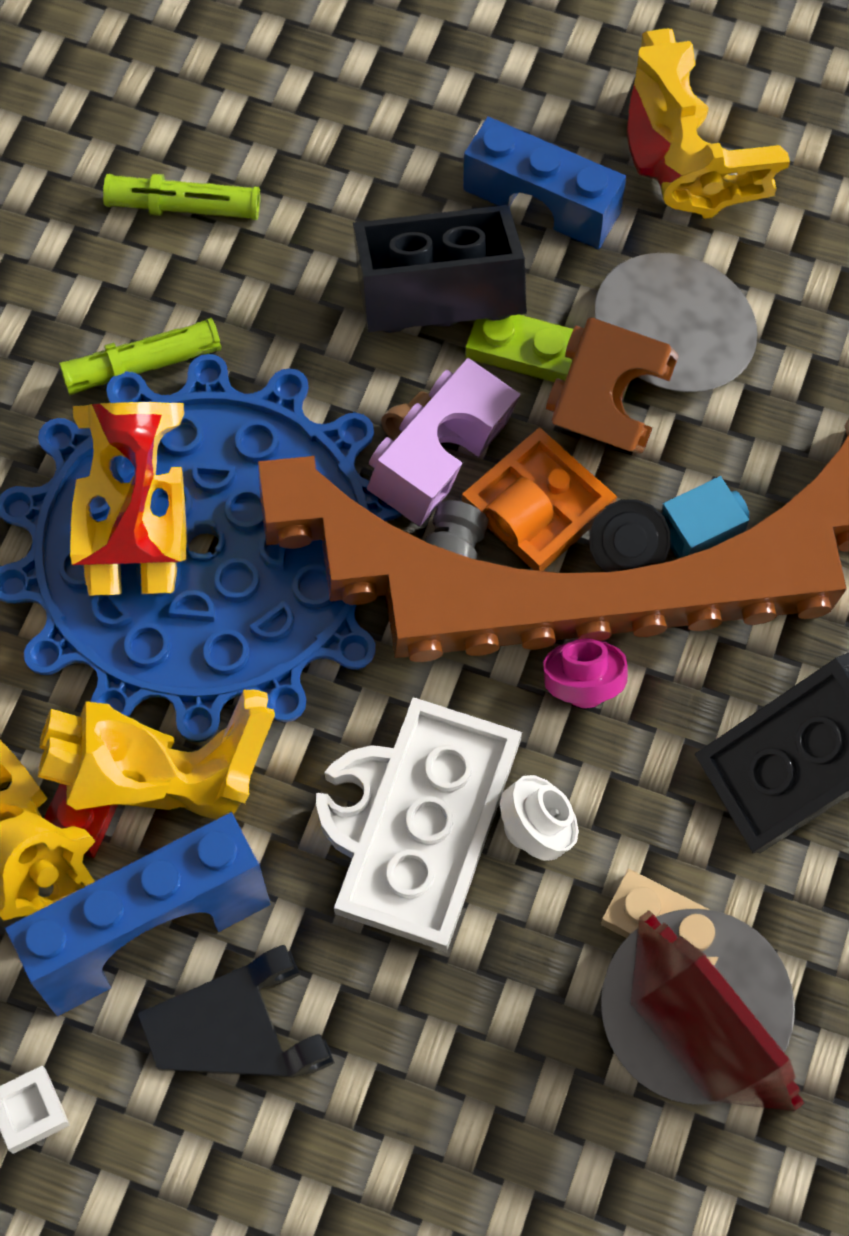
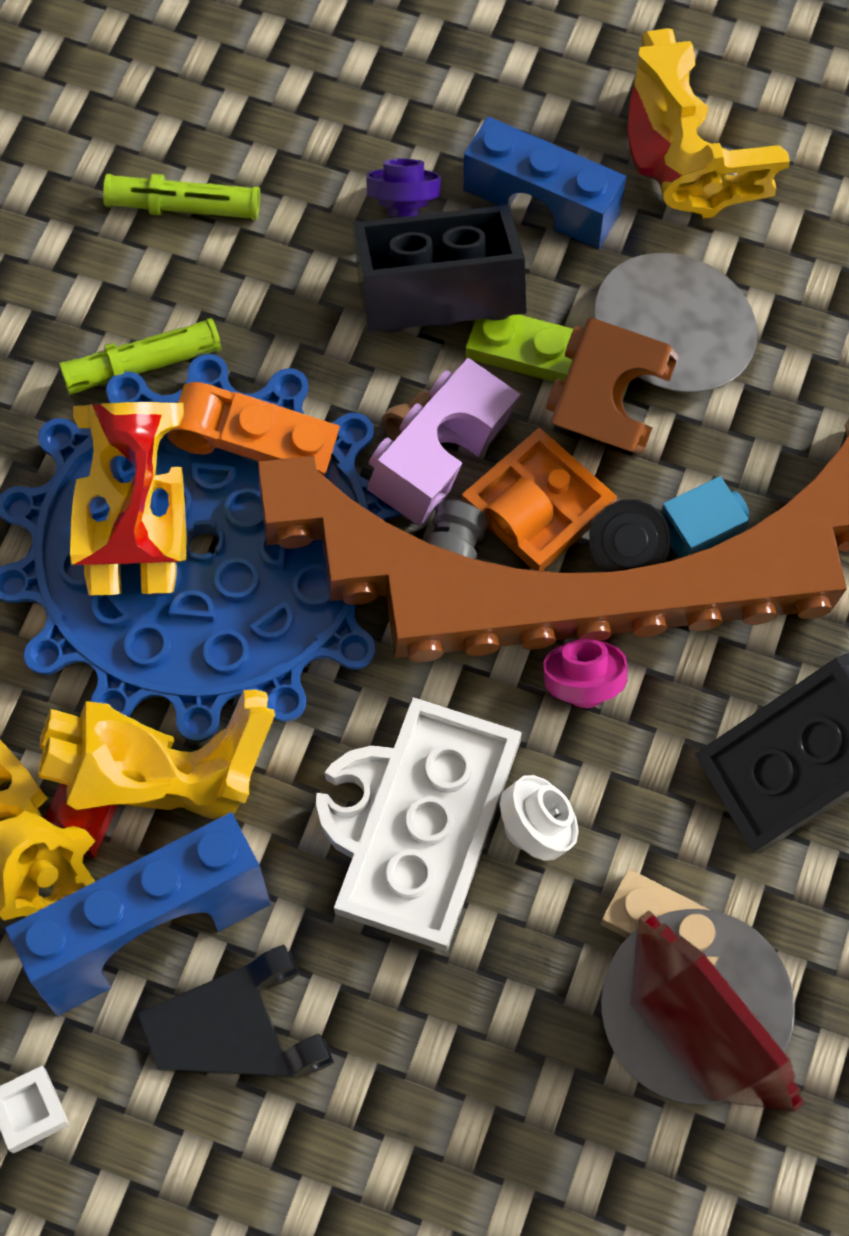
none -> orange plate [167,382,340,476]
none -> dark purple plate [366,158,441,217]

